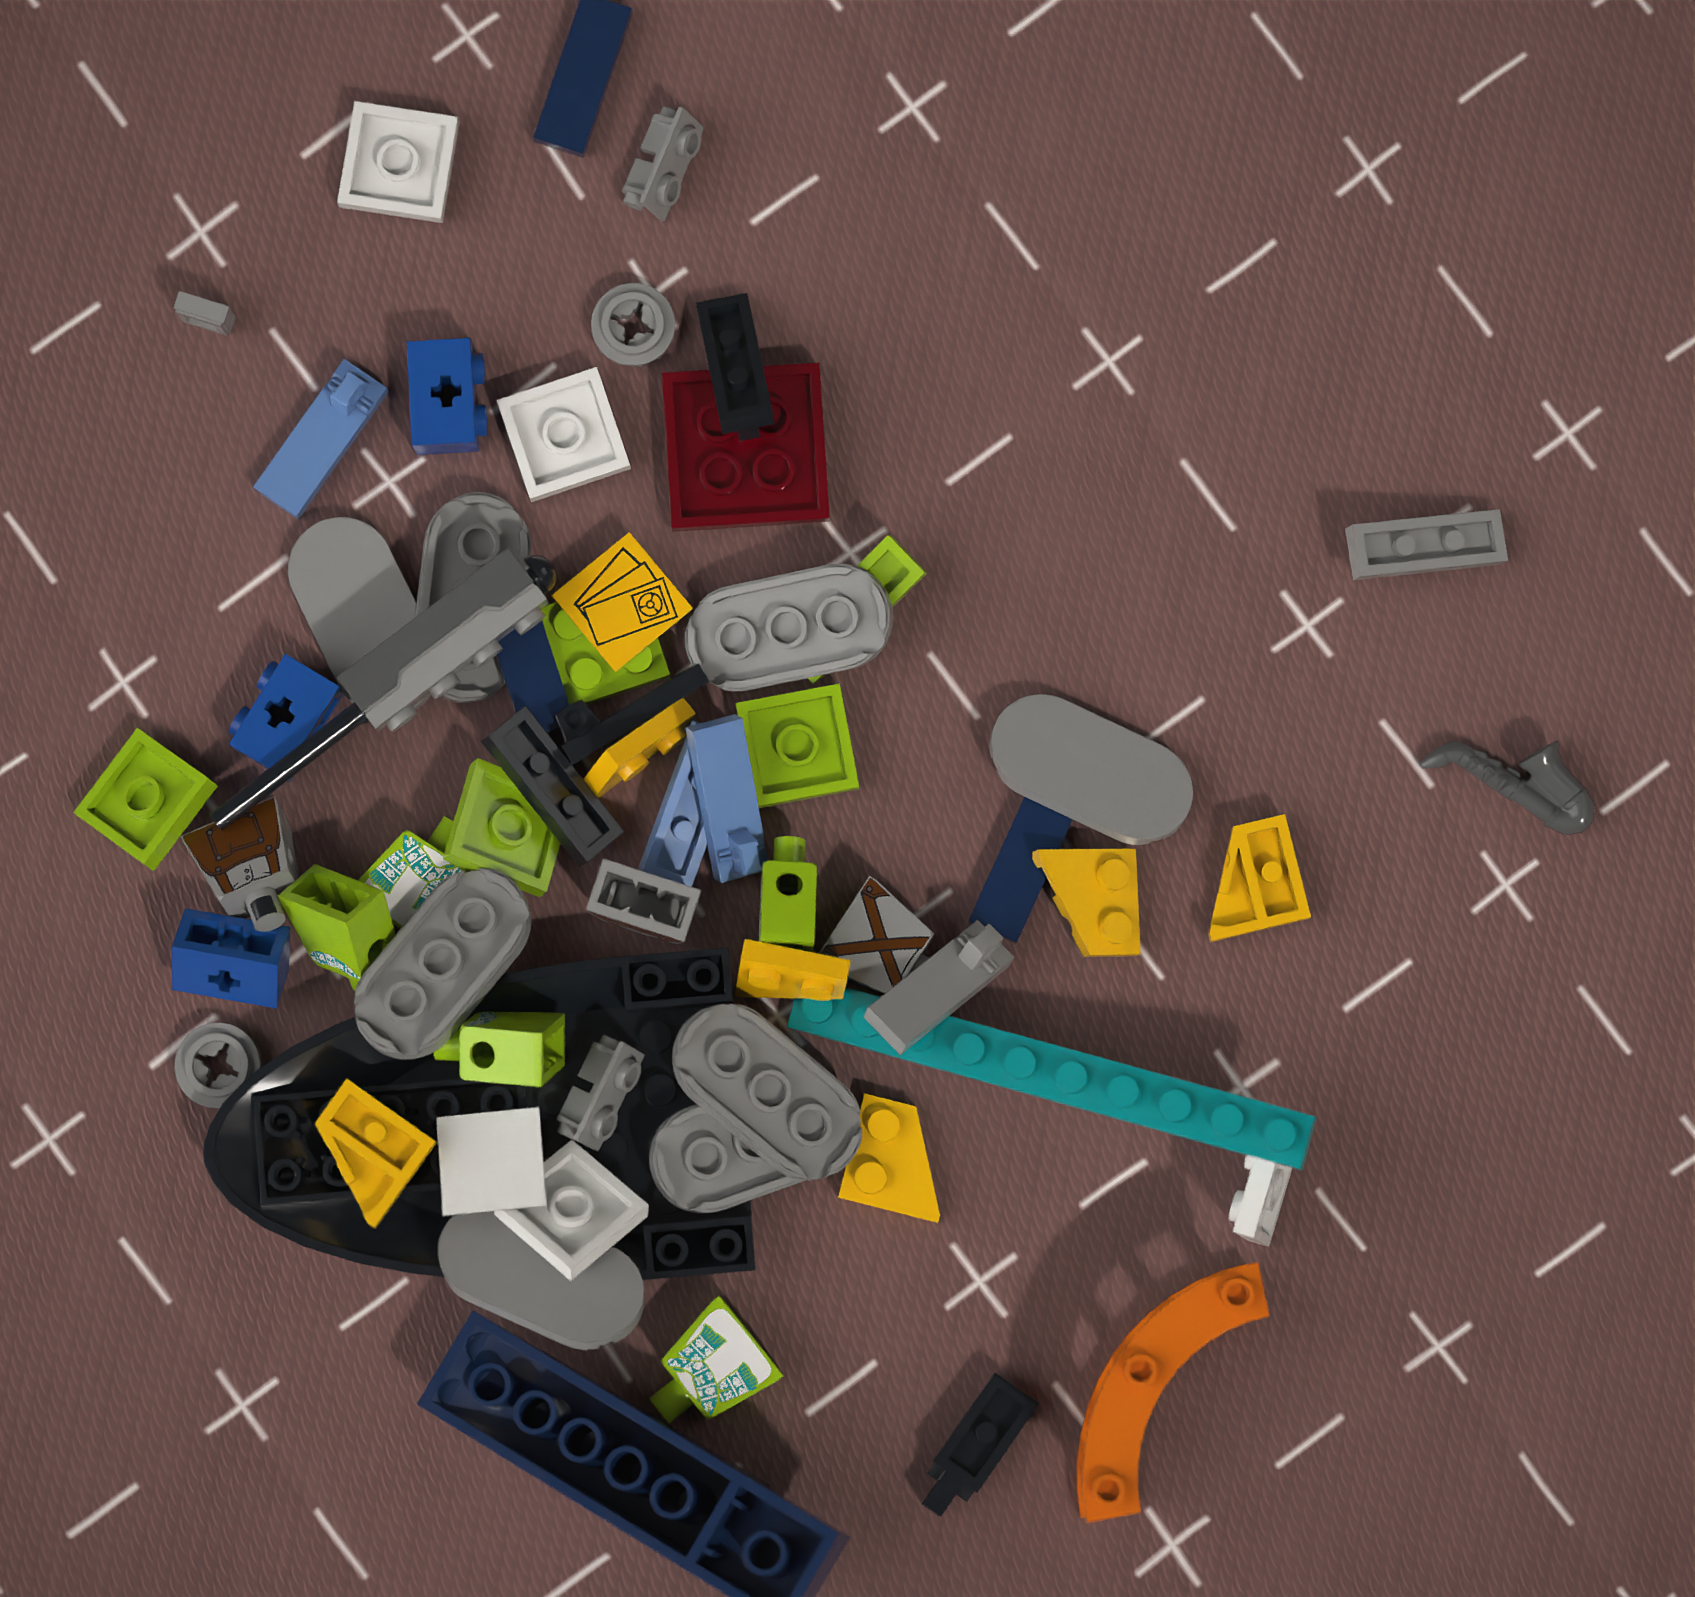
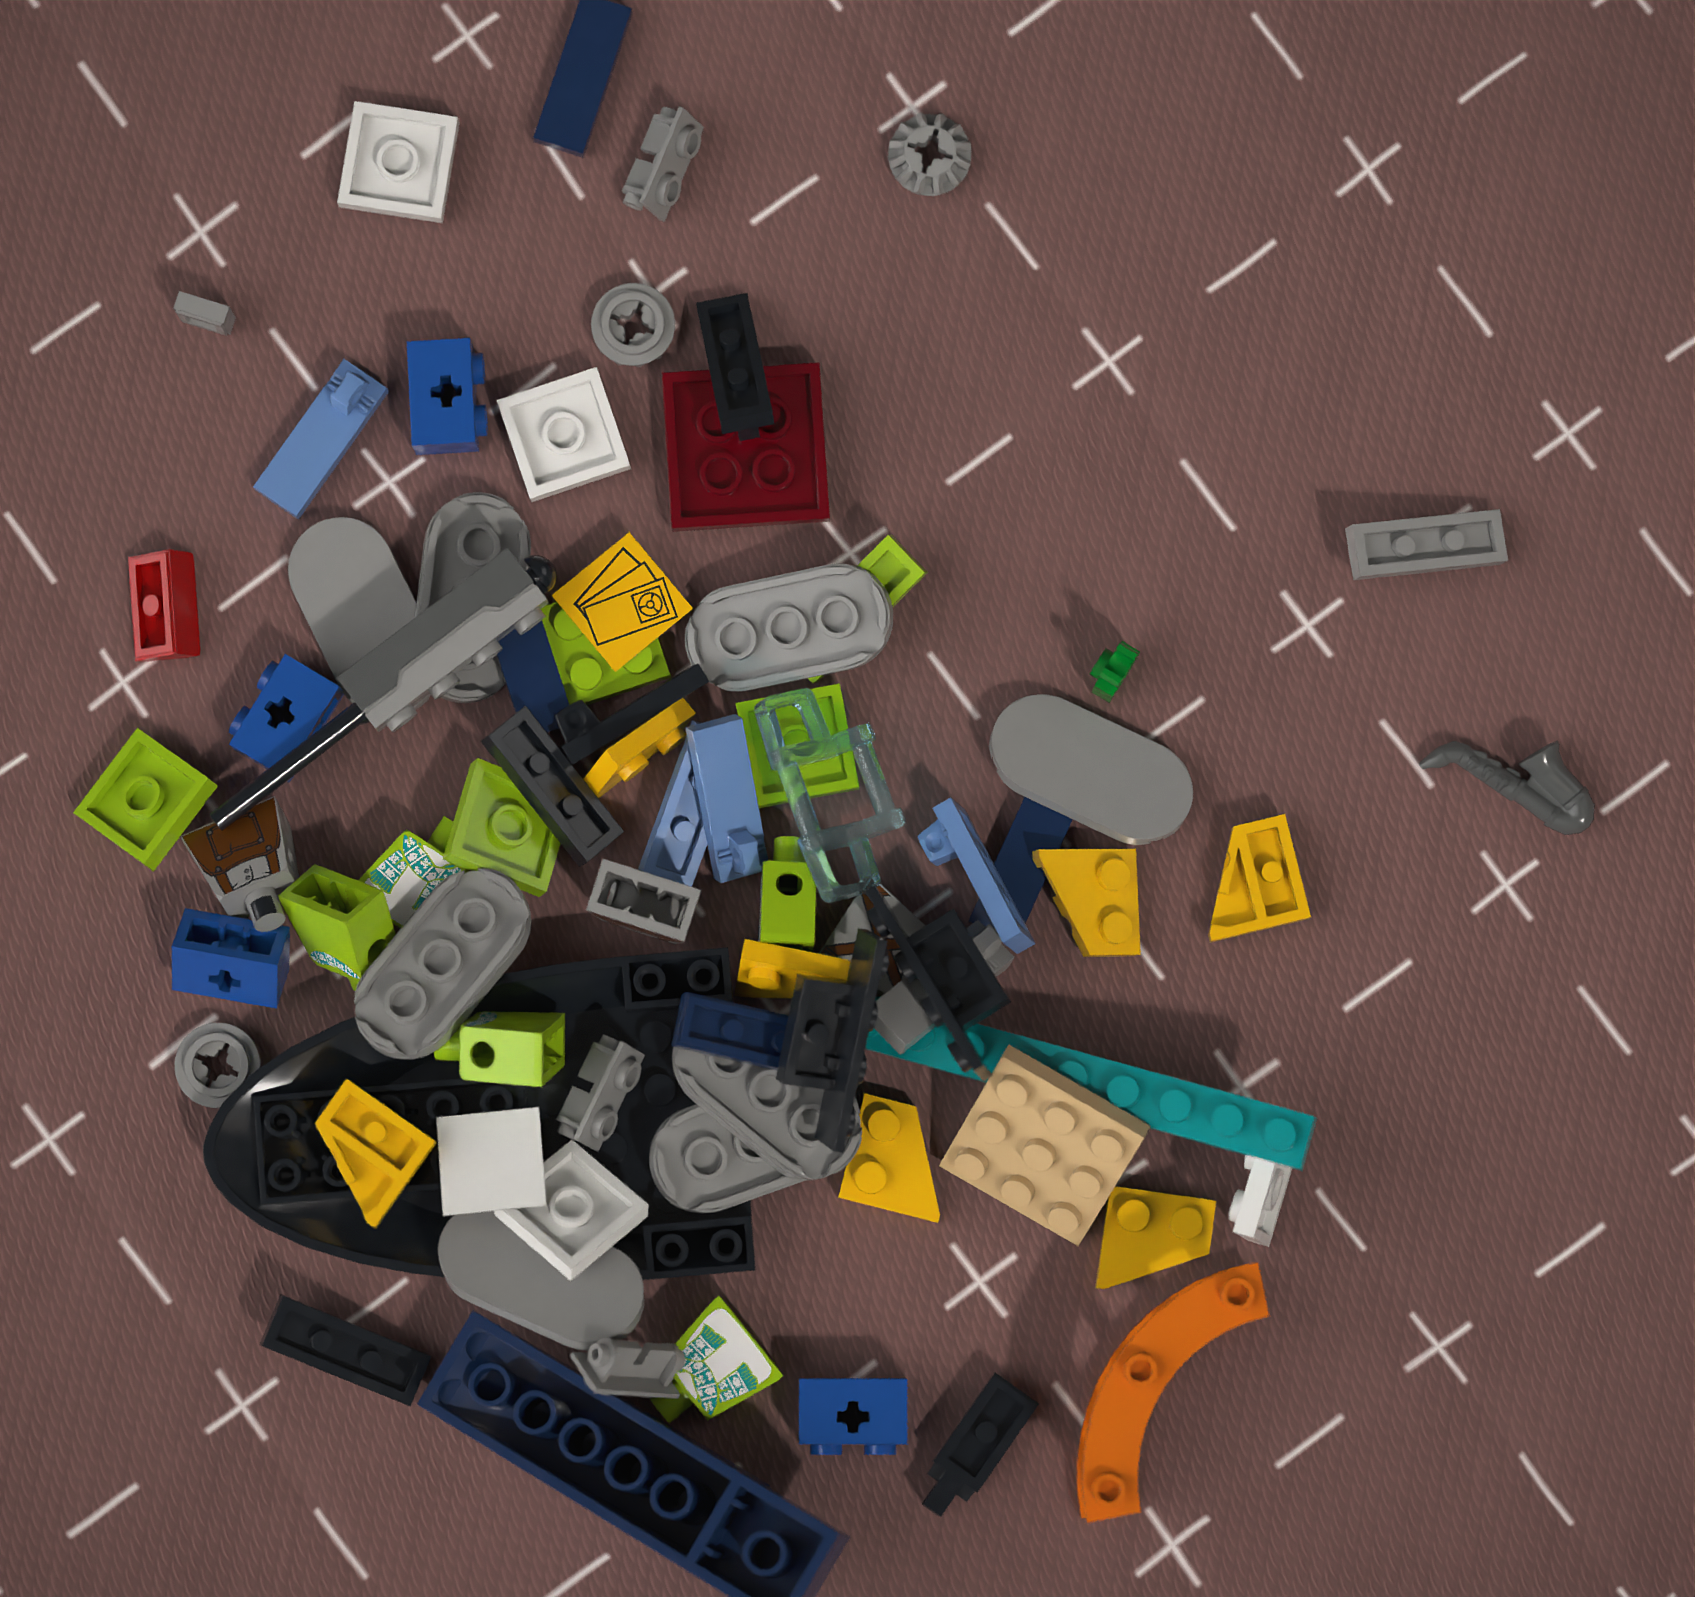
none -> red slope [128,549,201,662]
none -> black hinge [260,1294,432,1406]
none -> light grey hinge [570,1338,685,1399]
none -> dark blue tile [671,992,789,1070]
none -> clear light blue bar [754,688,907,903]
none -> black bracket [776,928,889,1152]
none -> blue brick [799,1378,907,1455]
none -> black bracket [865,886,1011,1081]
none -> light grey gear [888,112,972,196]
none -> medium blue hinge [917,797,1036,954]
none -> tan plate [939,1045,1150,1246]
none -> green plate [1089,641,1140,703]
none -> yellow wing [1095,1186,1216,1289]

